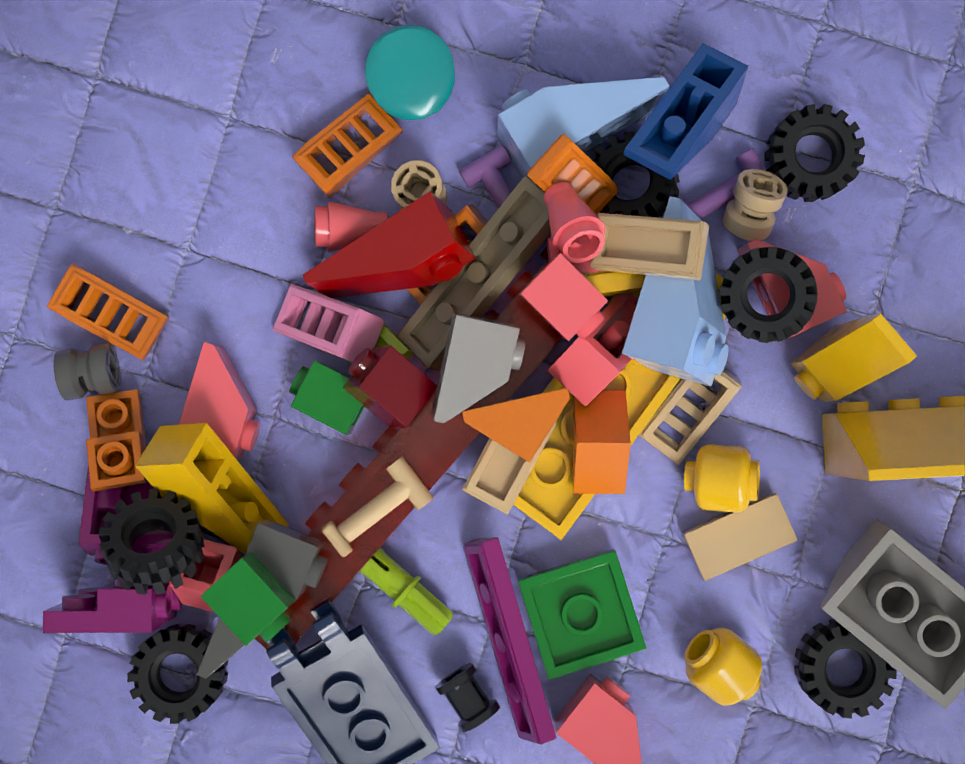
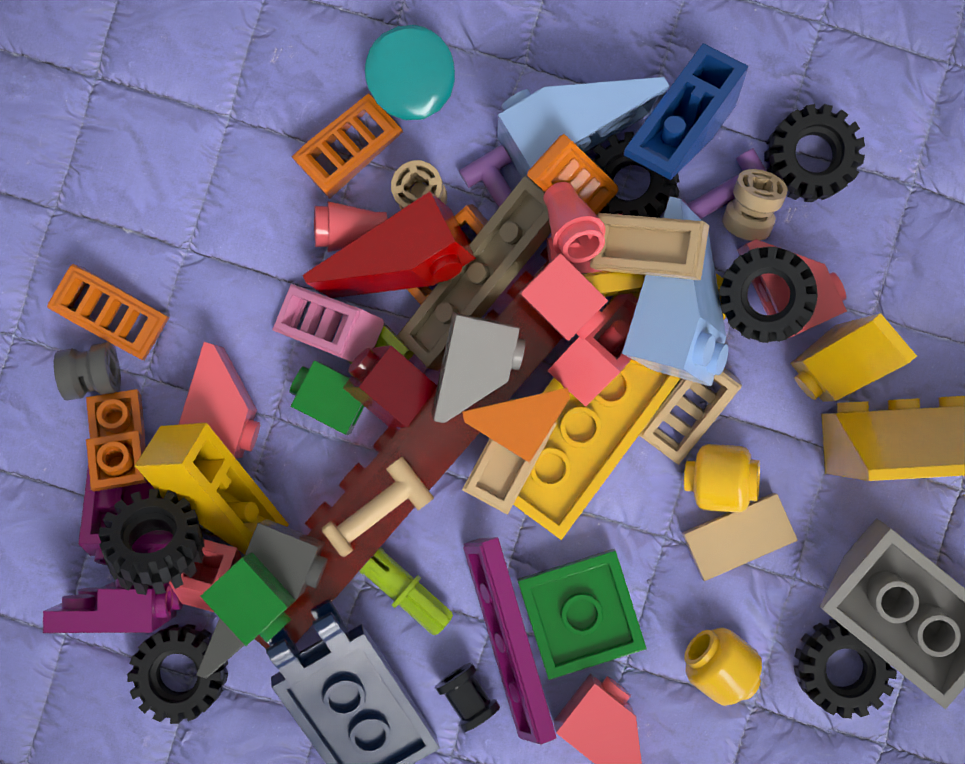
orange slope [573,390,631,494] -> none

